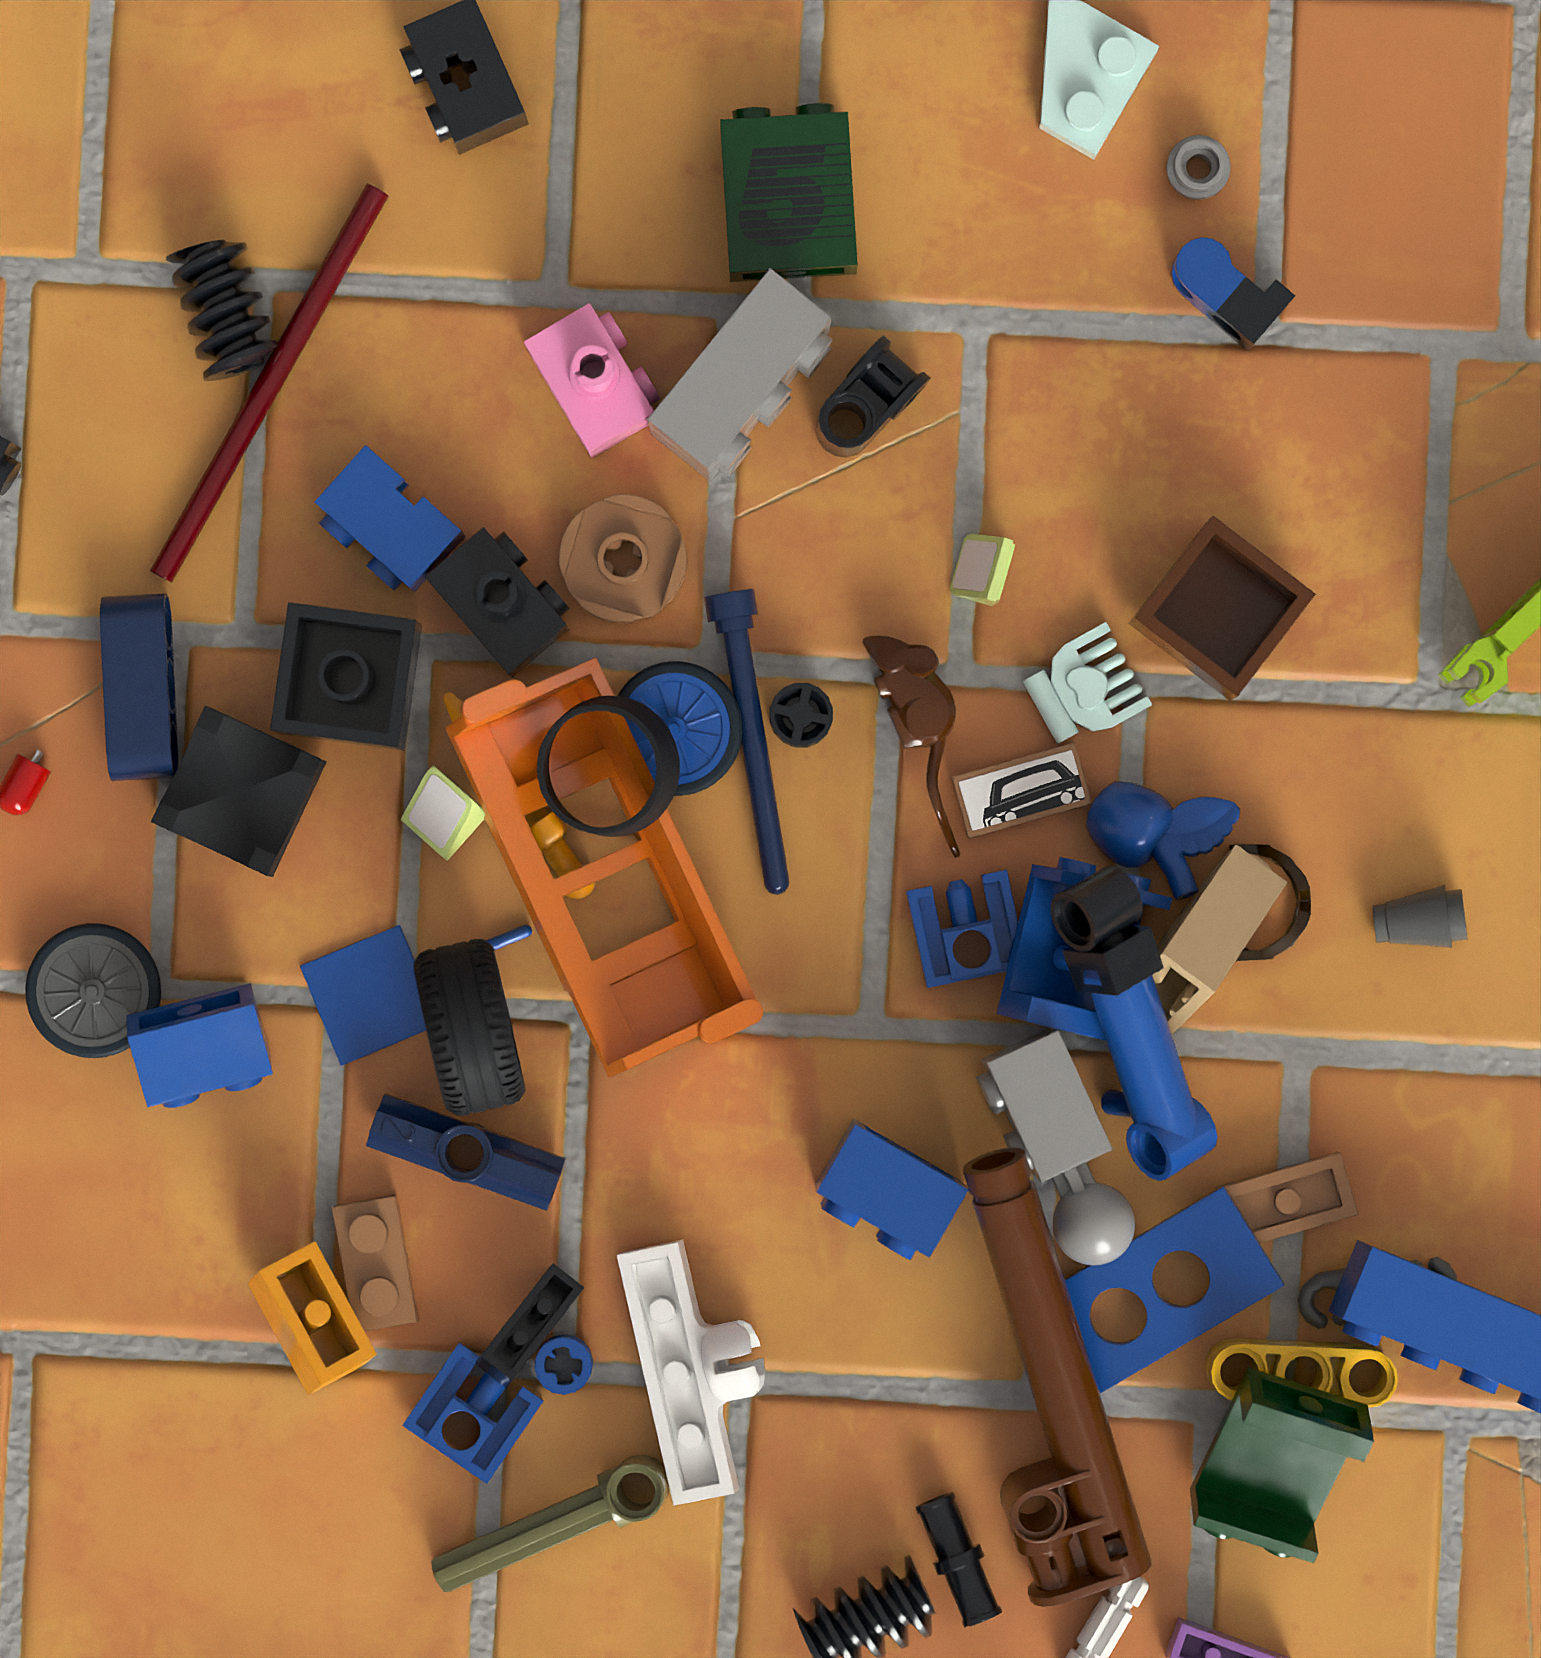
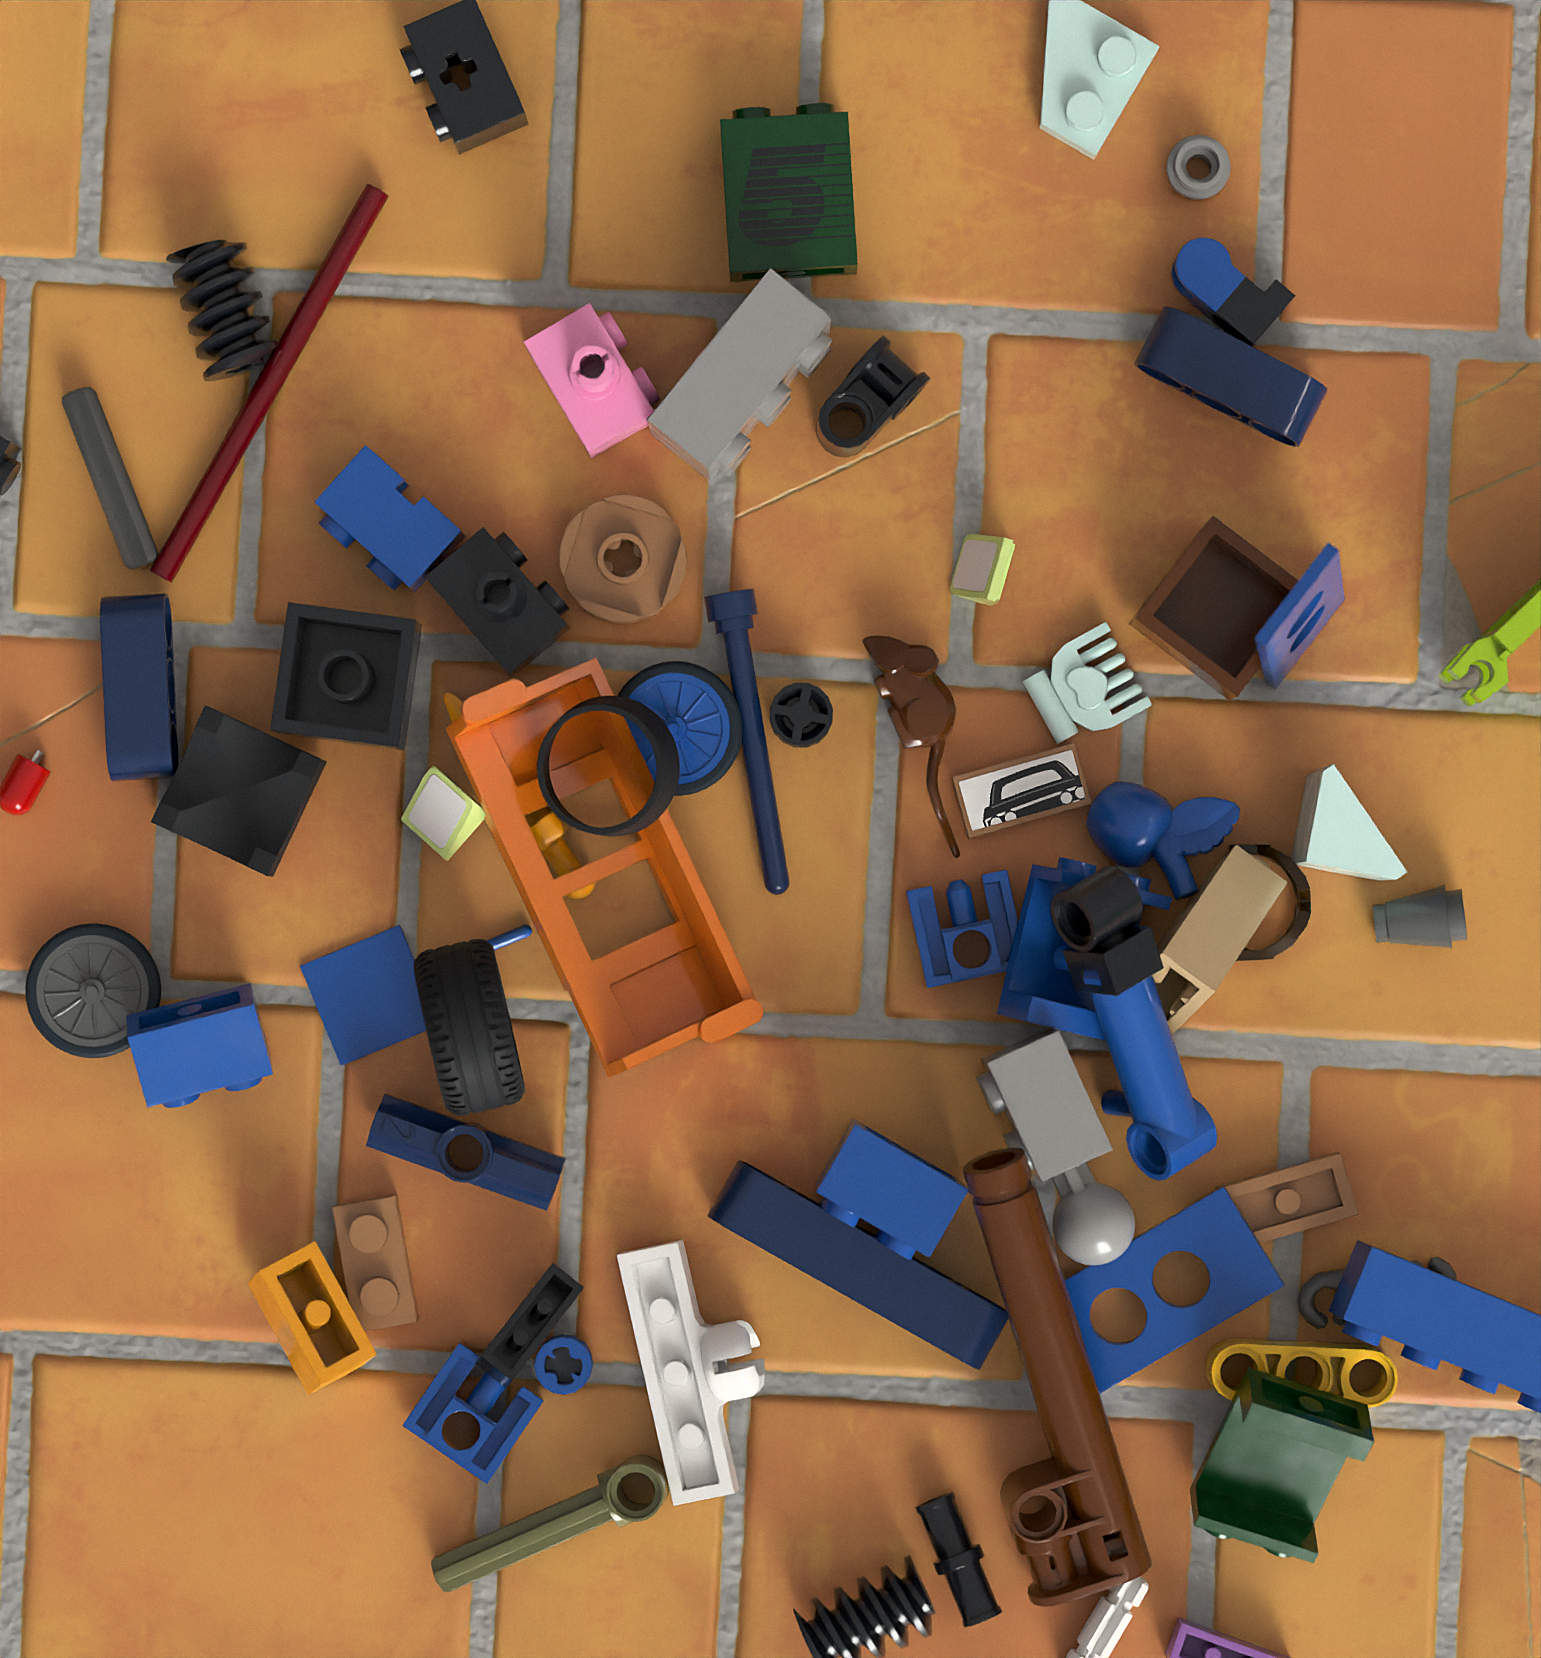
none -> dark grey axle [62,386,159,569]
none -> dark blue beam [707,1160,1009,1370]
none -> dark blue beam [1134,306,1328,447]
none -> blue piece [1255,543,1345,690]
none -> light aqua slope [1291,764,1407,881]

